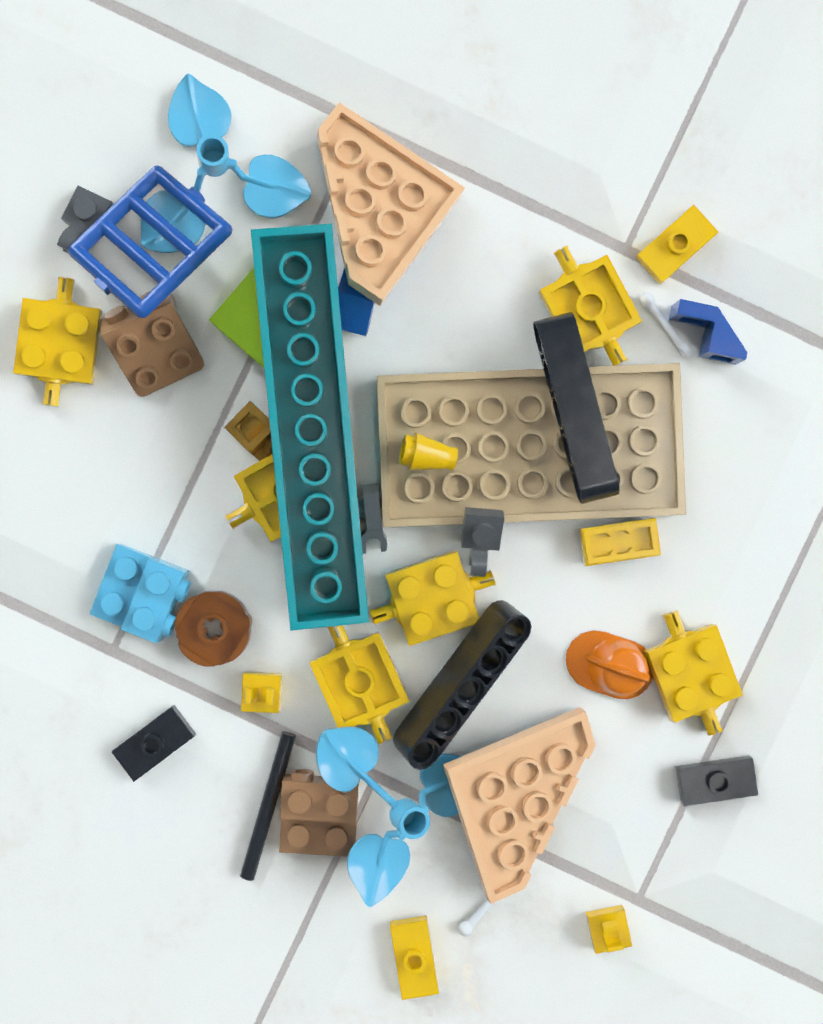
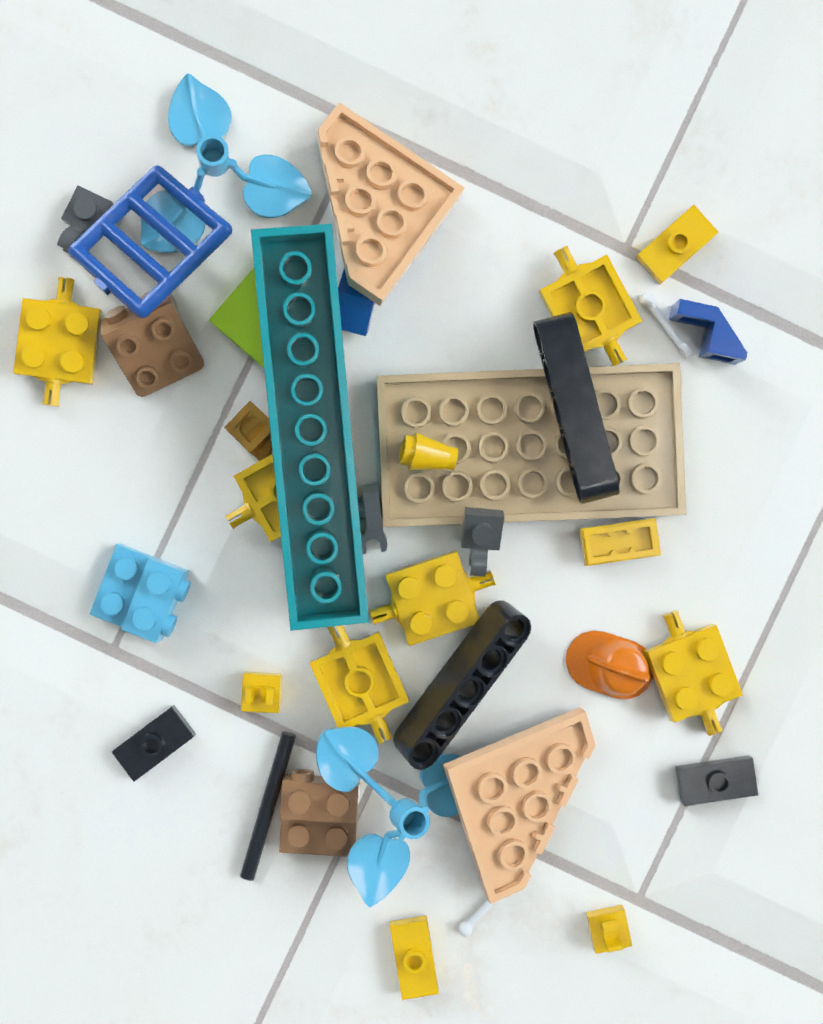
dark orange plate [175,590,252,667] -> none

